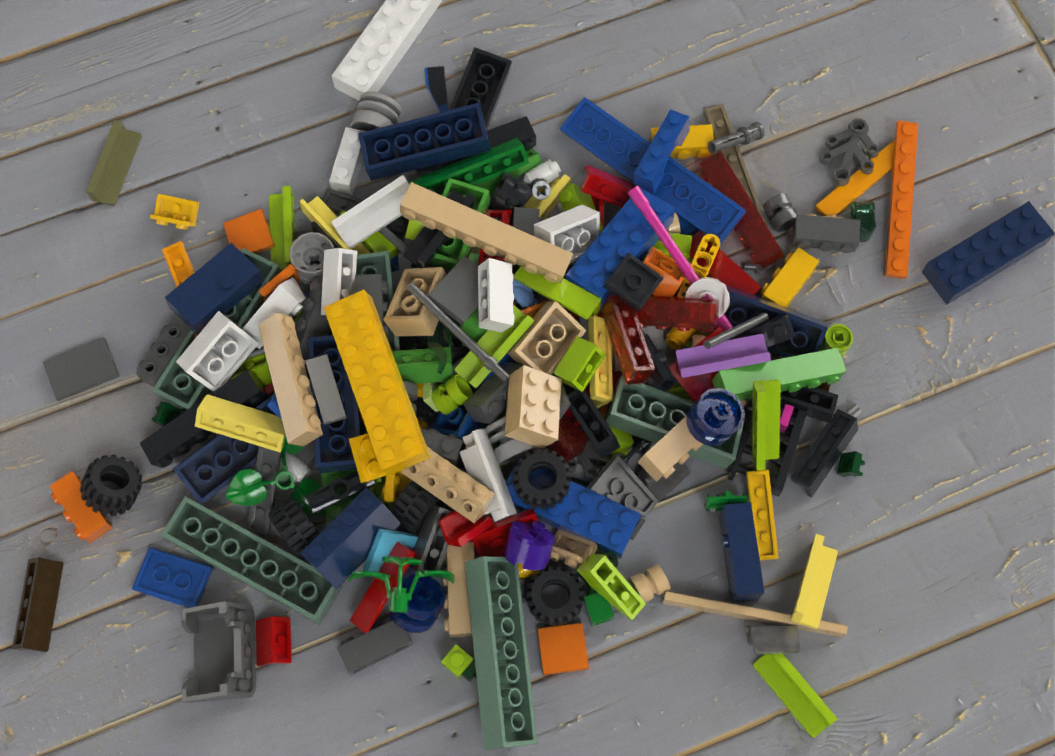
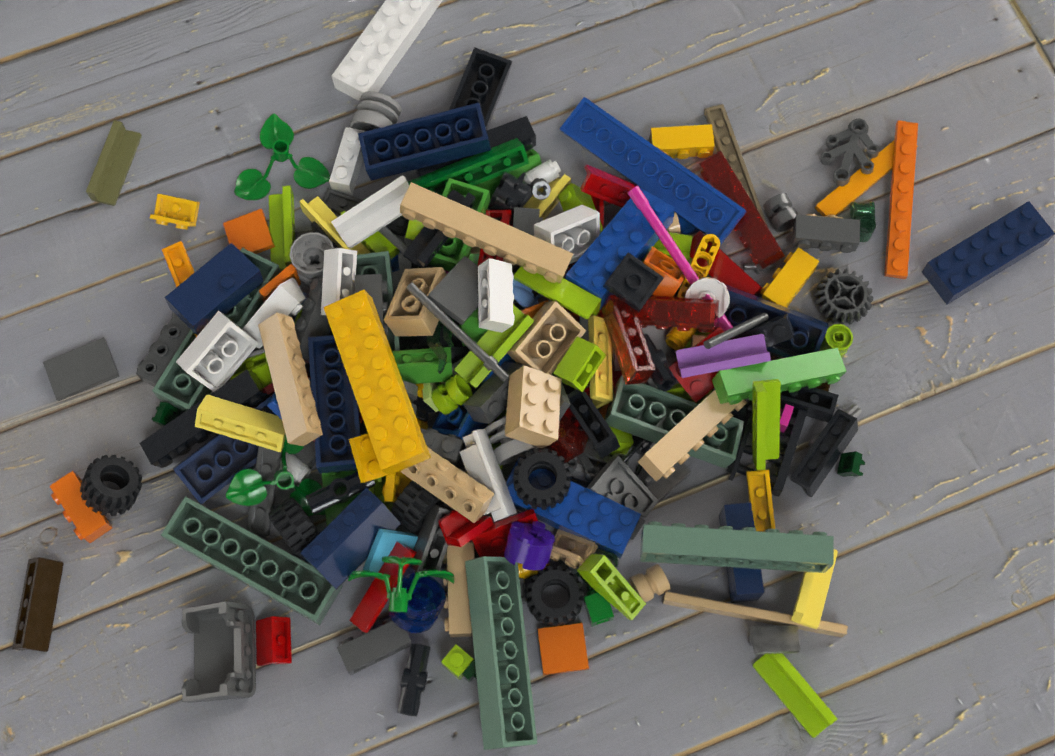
blue tile [132,547,213,608] -> none
light grey tile [305,354,346,425] -> none
black sticker [425,66,448,112] -> none
blue arch [633,109,690,195] -> none
clear blue wheel [686,388,744,446] -> none
green piece [704,491,748,512] -> none
dark grey pin [708,122,764,154] -> none
none -> green plant [234,113,330,200]
none -> black piece [397,643,431,717]
none -> sand green brick [640,522,834,573]
none -> dark grey gear [815,268,873,325]

